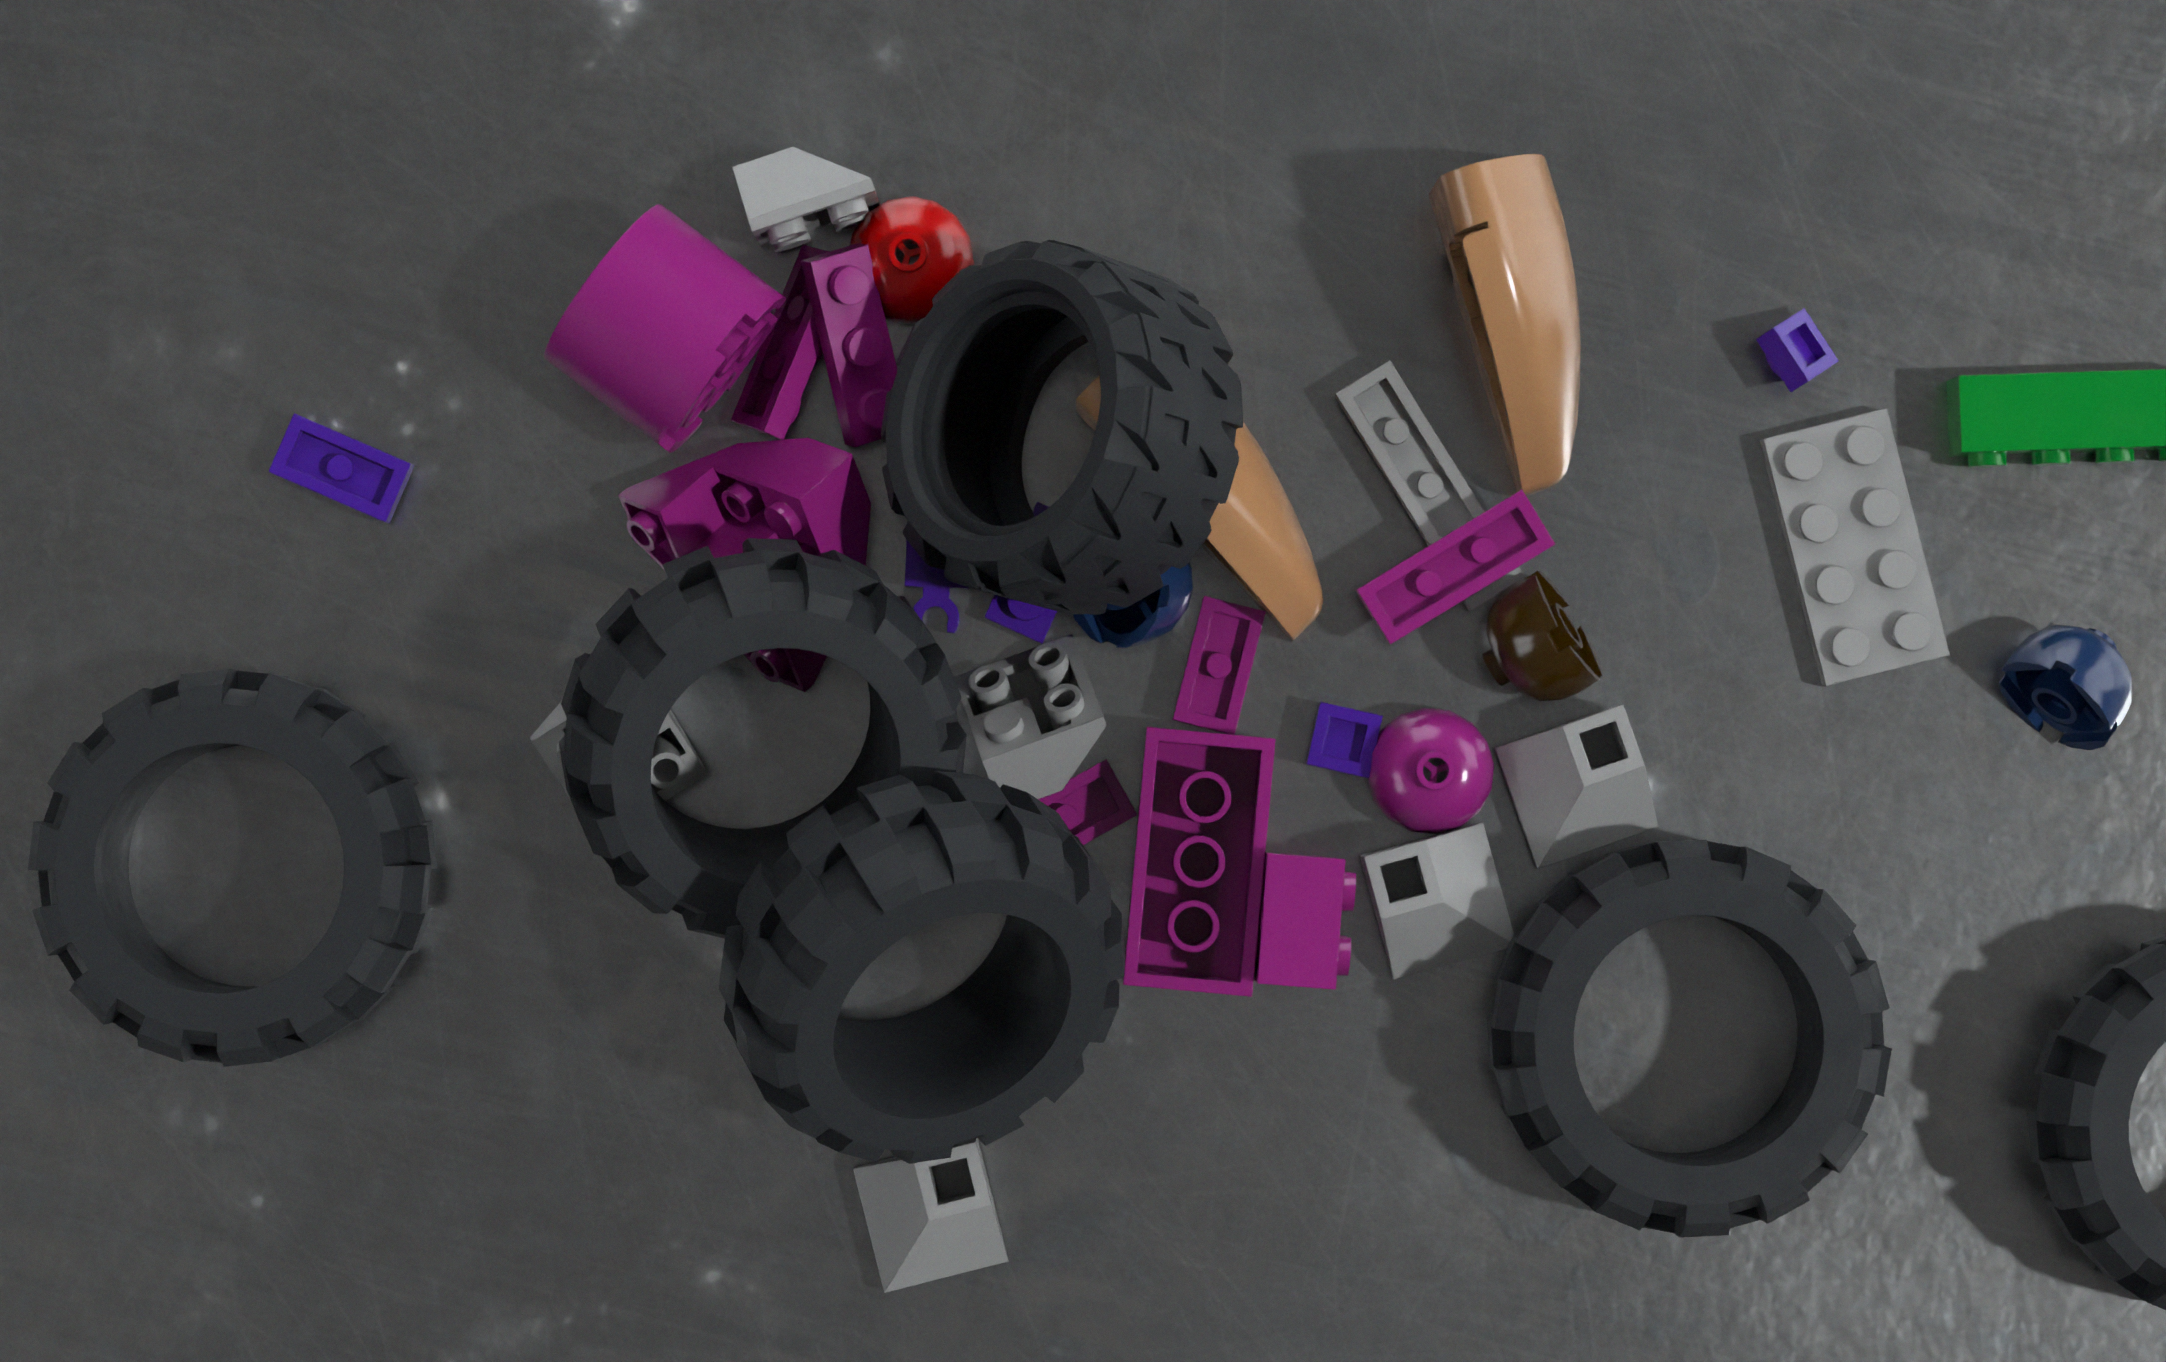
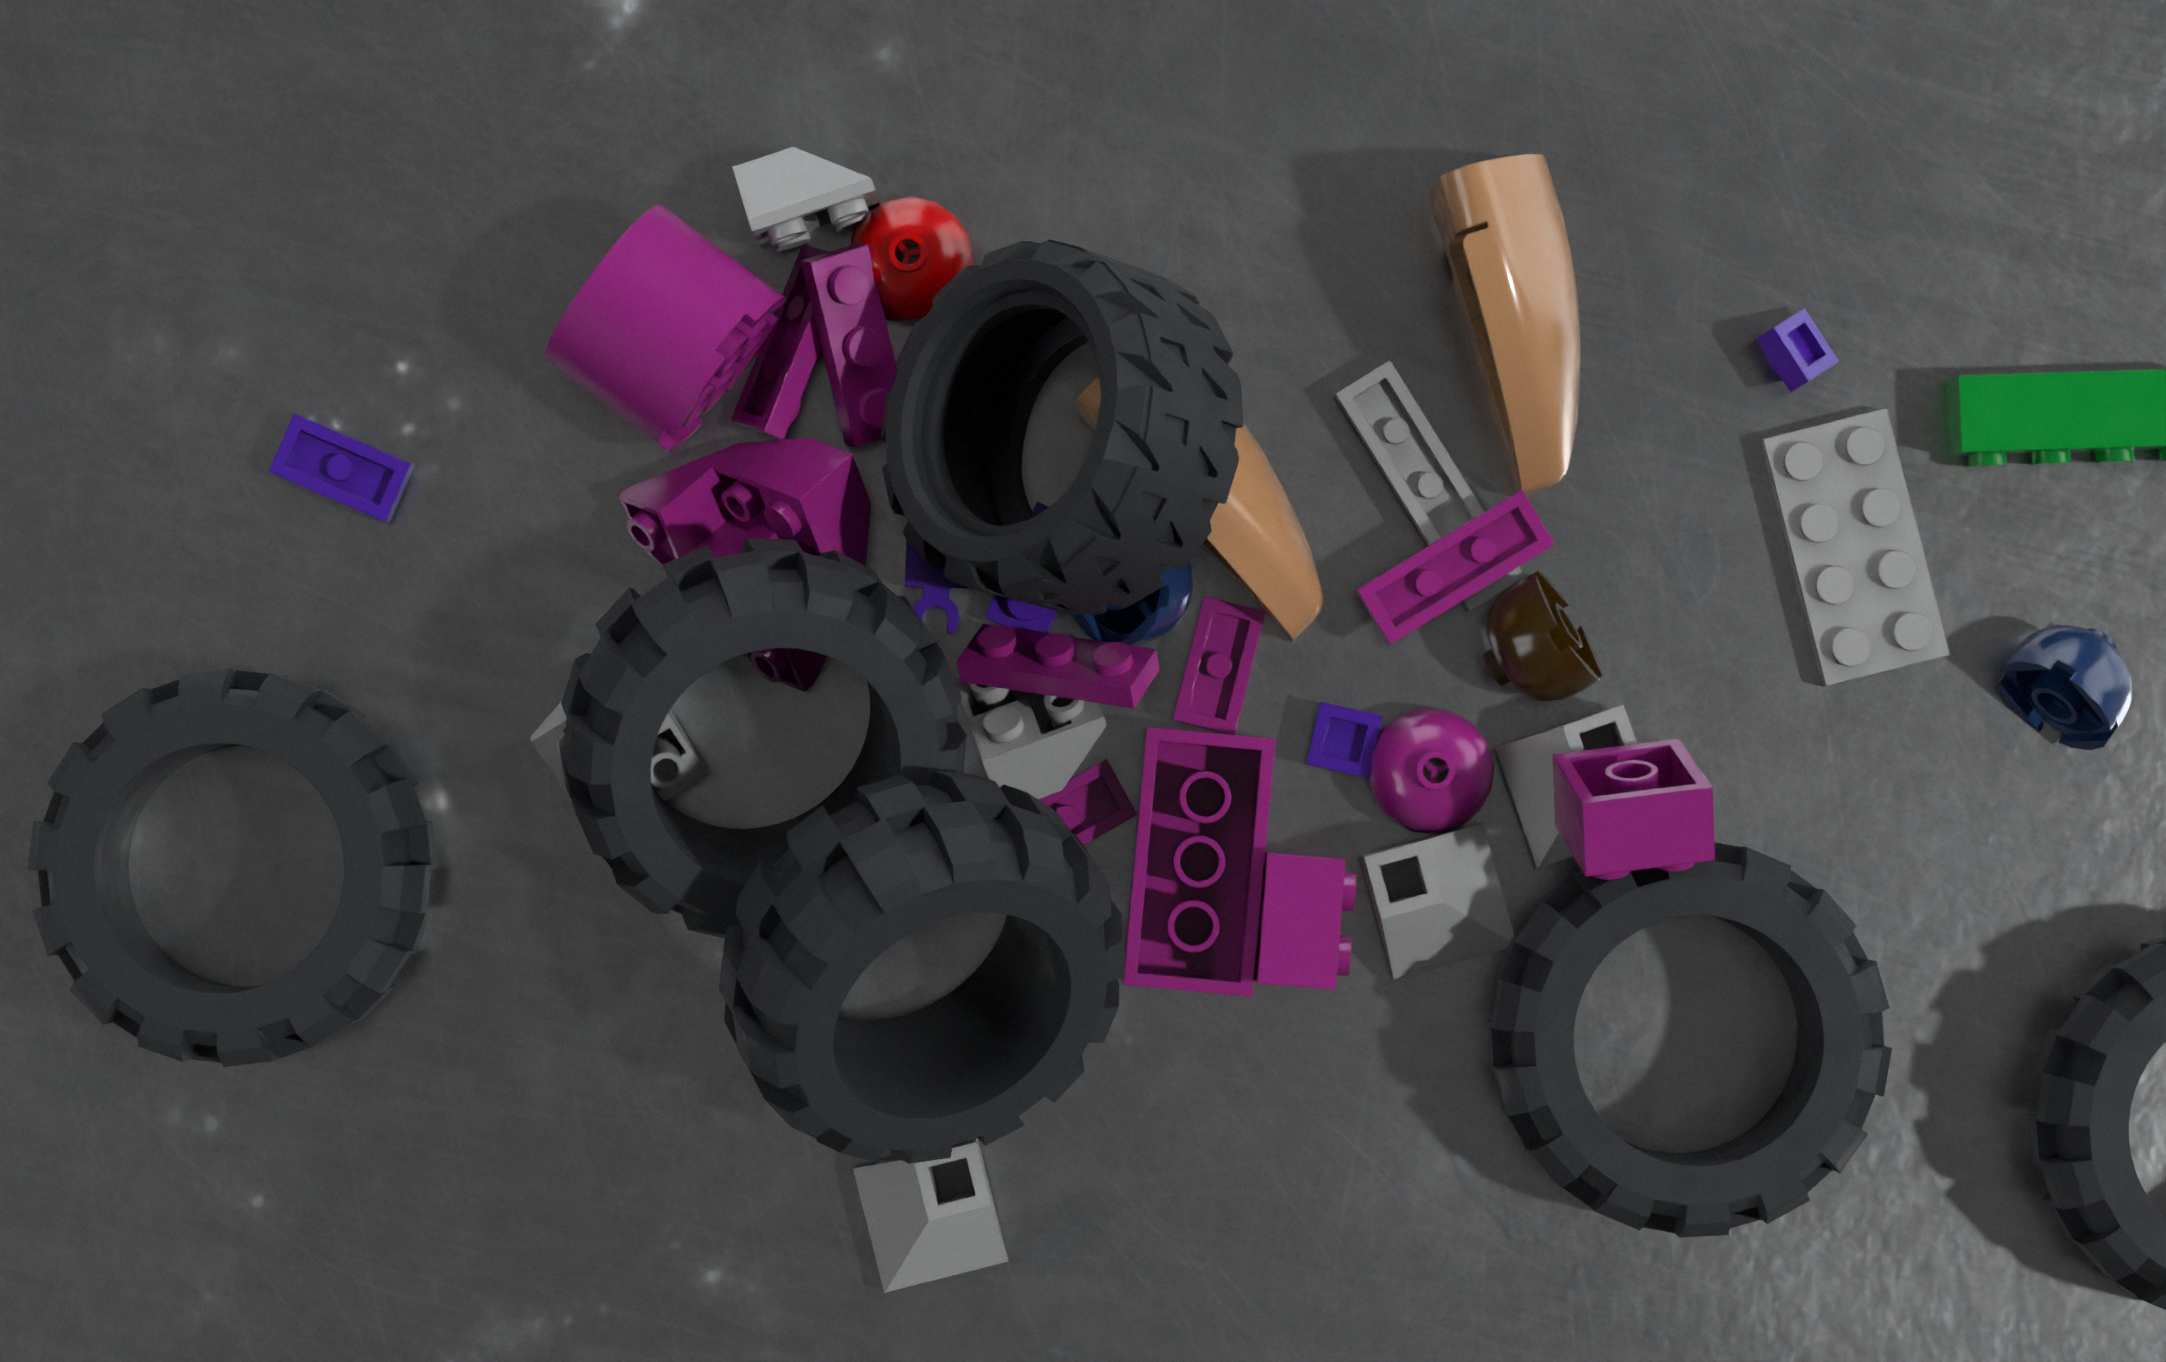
none -> magenta plate [956,624,1160,709]
none -> magenta brick [1552,739,1715,880]

